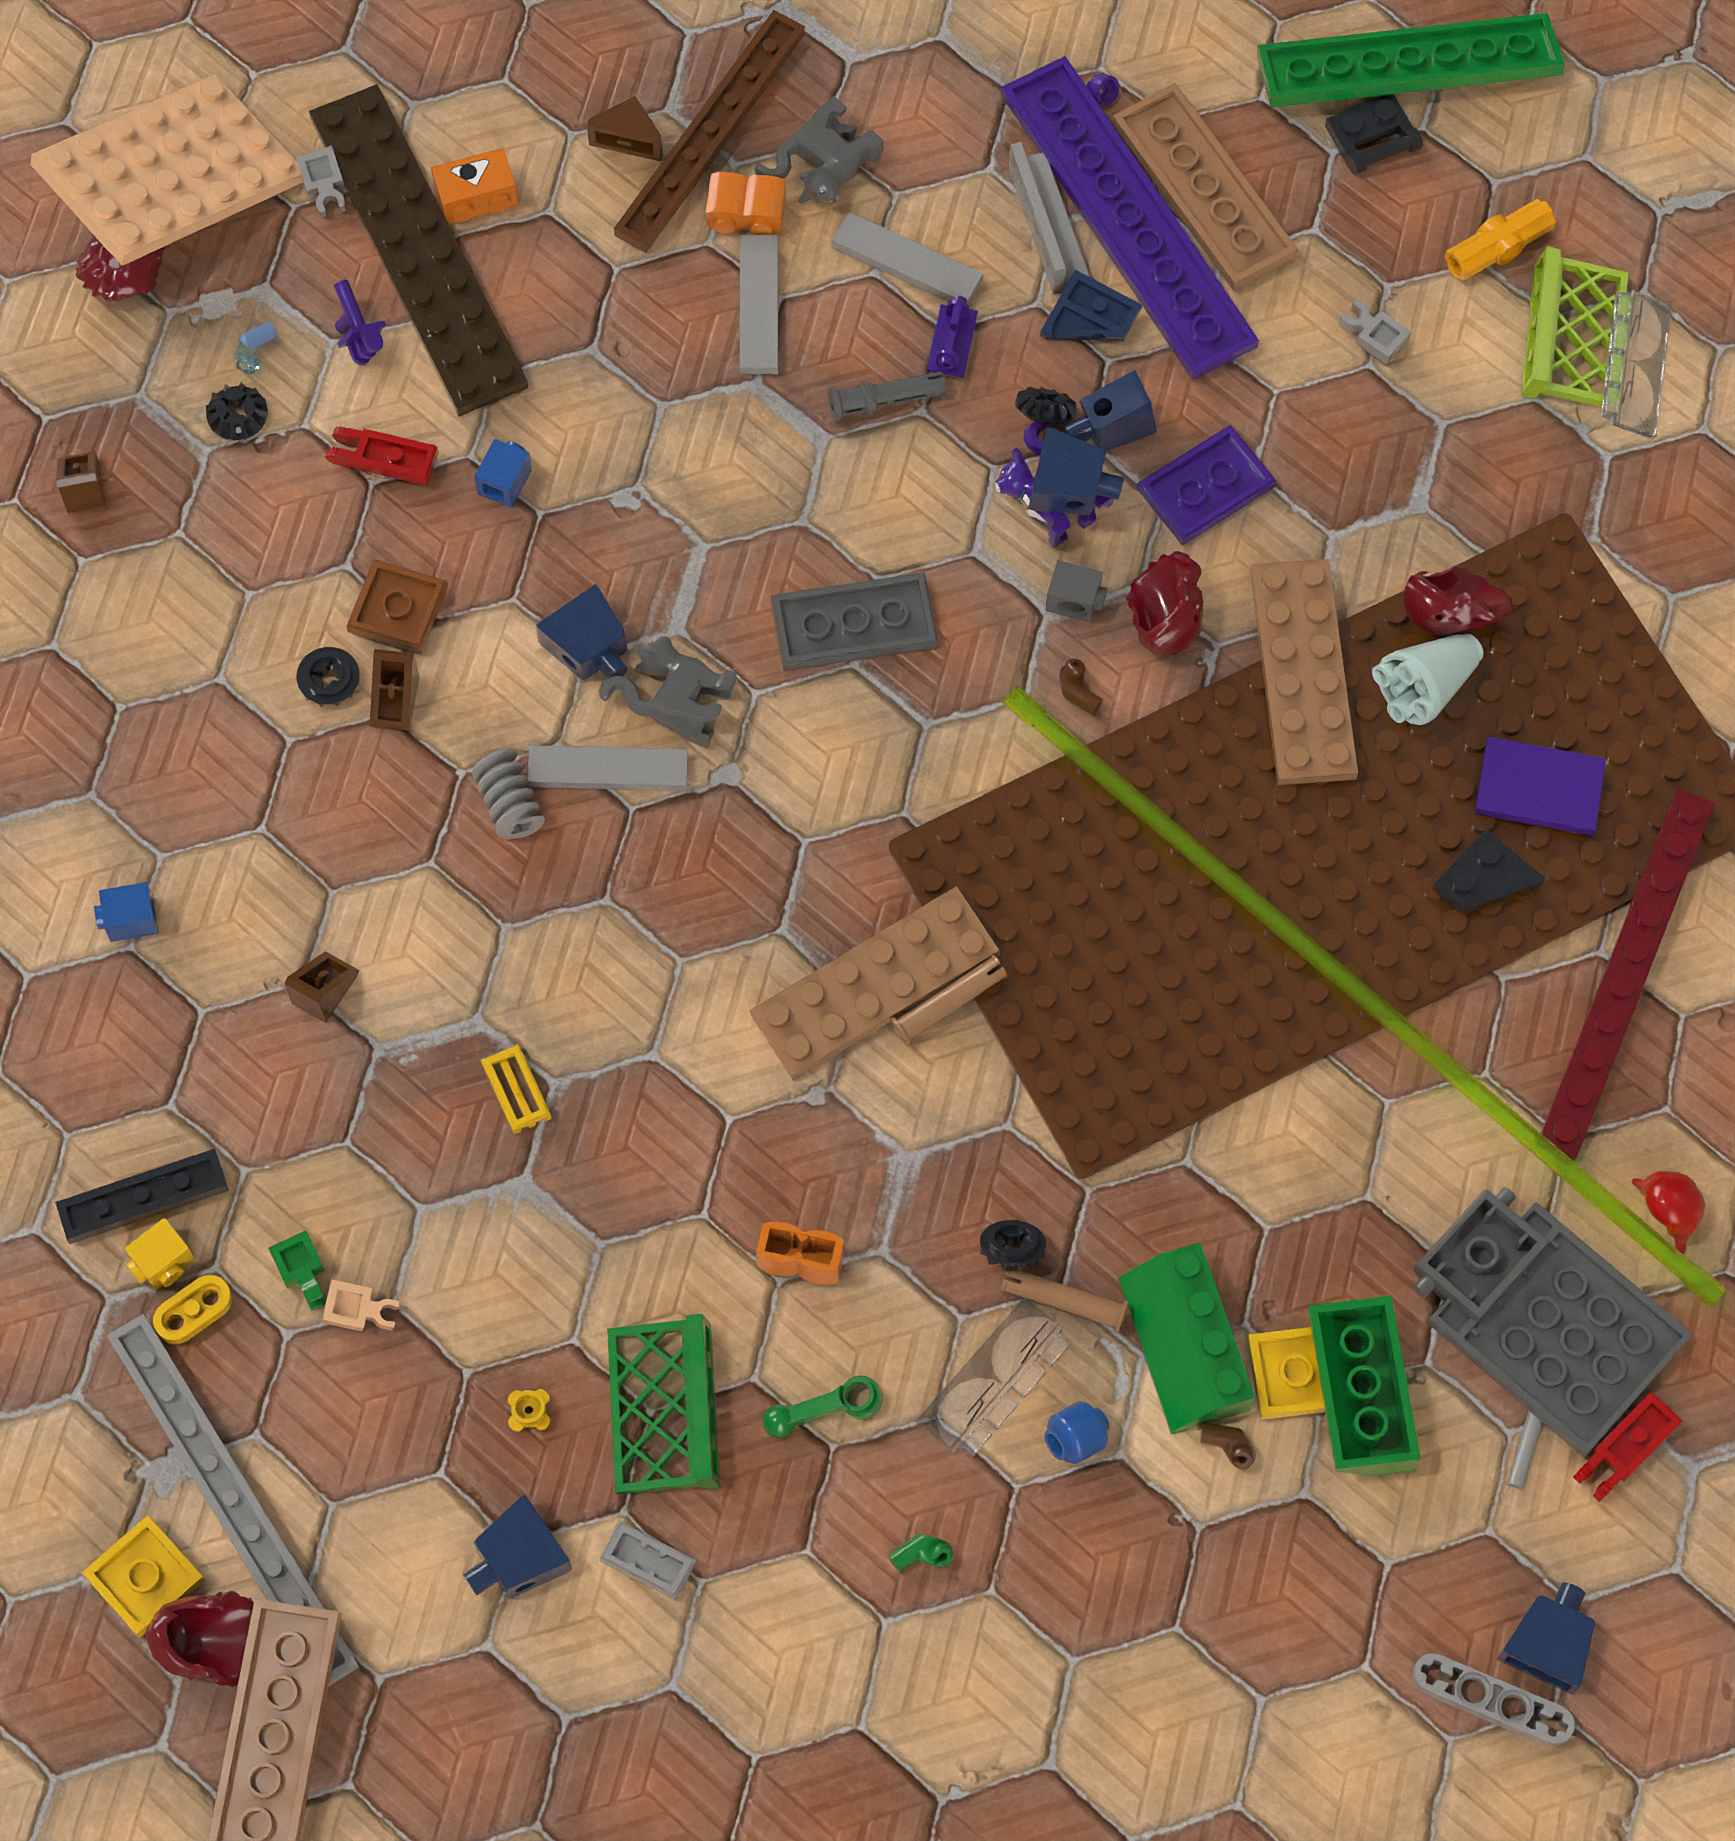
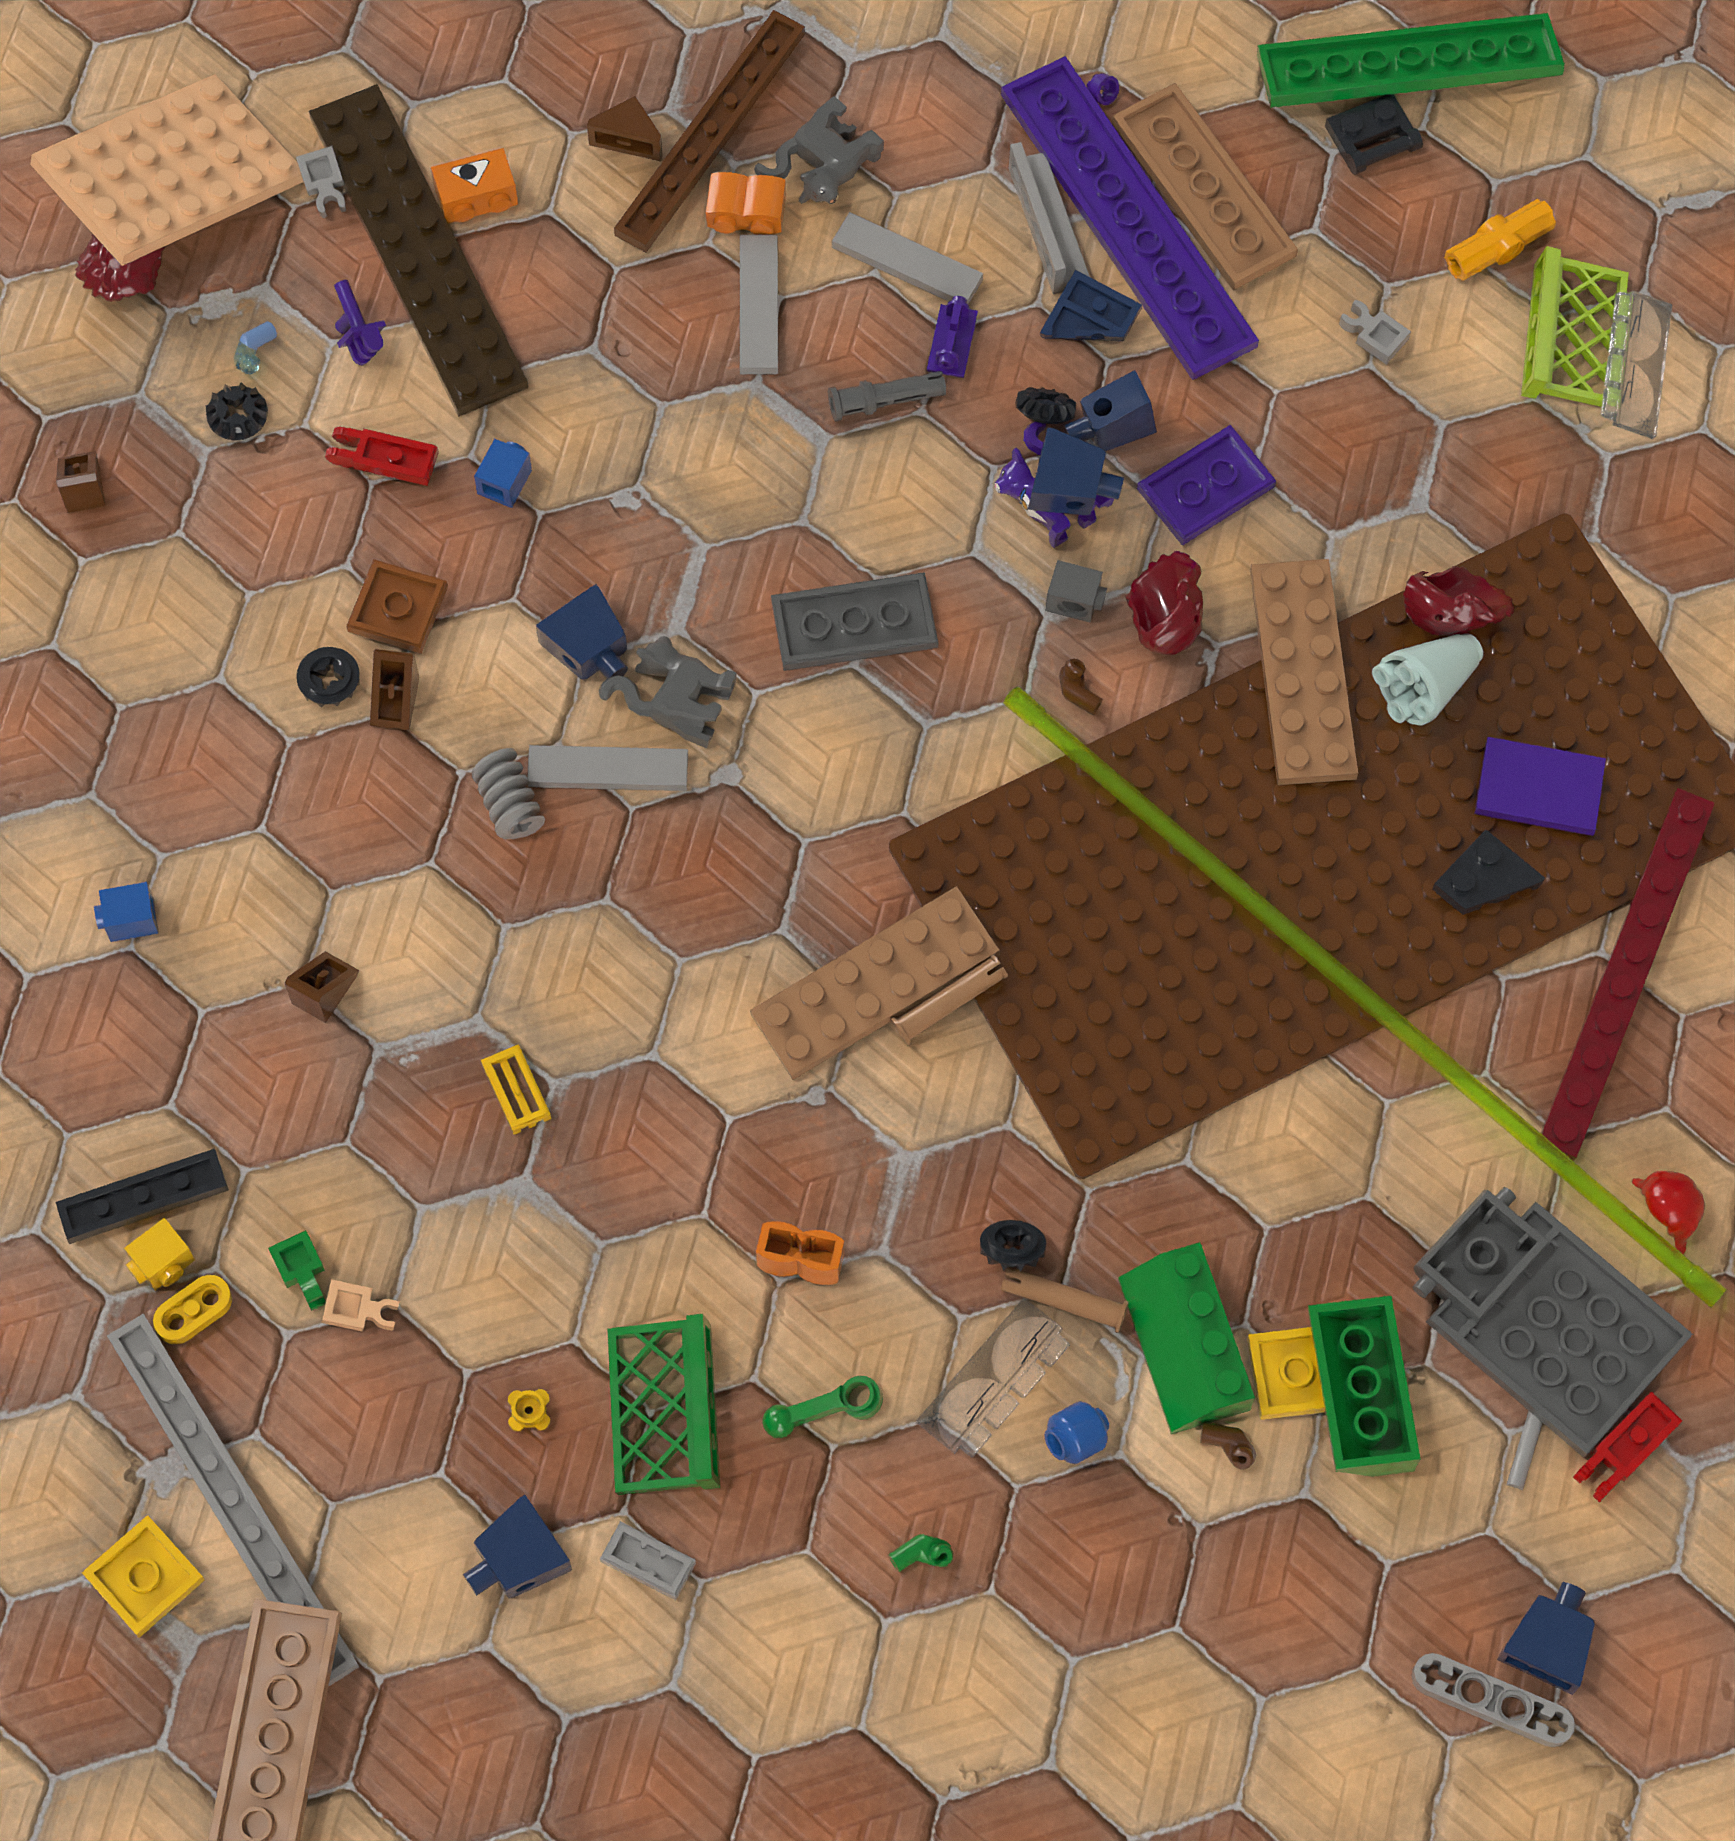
dark red piece [145,1591,254,1688] -> none

